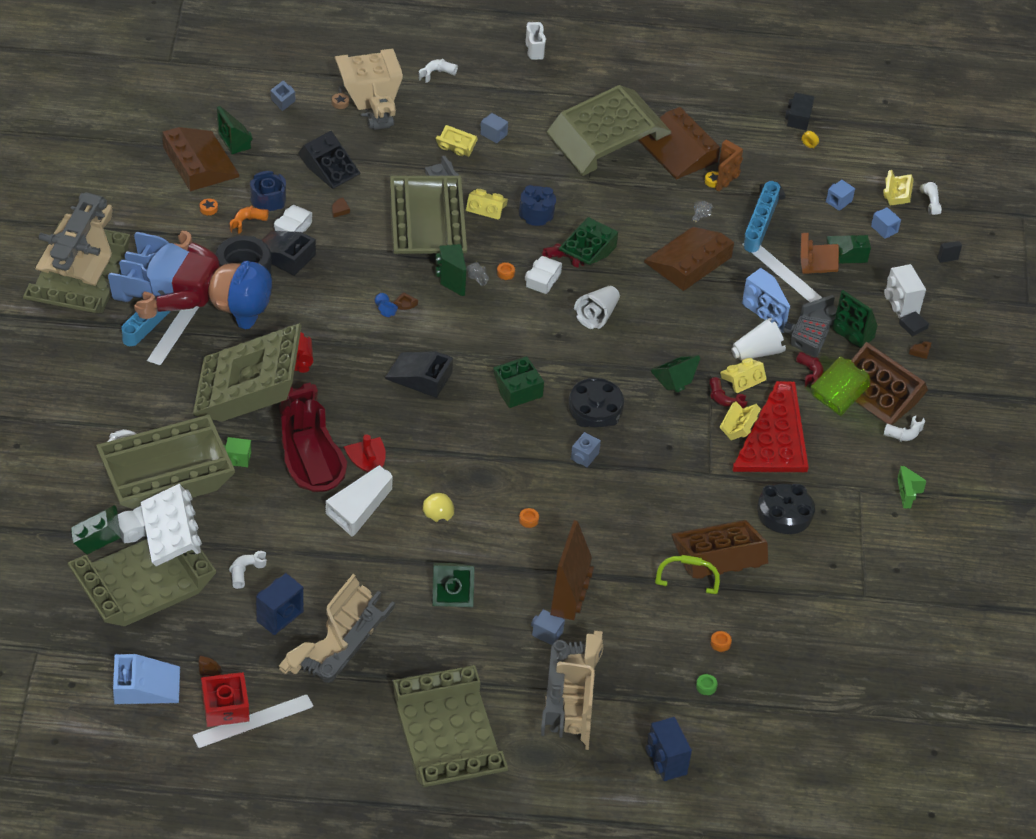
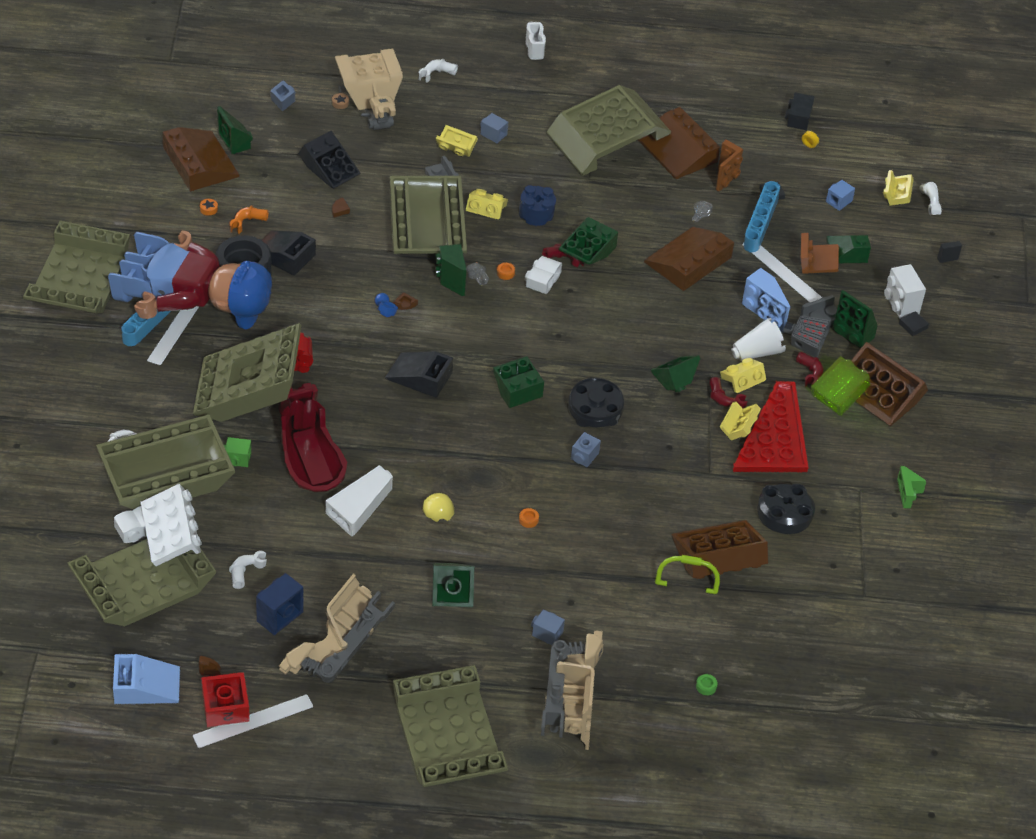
piece [36,192,112,286] -> none
dark green slope [71,505,121,555] -> none
dark blue brick [250,171,286,211] -> none
white brick [274,205,312,233] -> none
red shield [344,434,386,472] -> none
reddish brown slope [550,520,594,621] -> none
white cone [574,286,620,329] -> none
dark blue brick [646,717,692,781] -> none
yellow tile [705,171,718,188] -> none
orange tile [710,631,732,652] -> none
medium blue brick [871,207,901,239] -> none
white piece [883,416,925,442] -> none
reddish brown tile [909,342,932,359] -> none

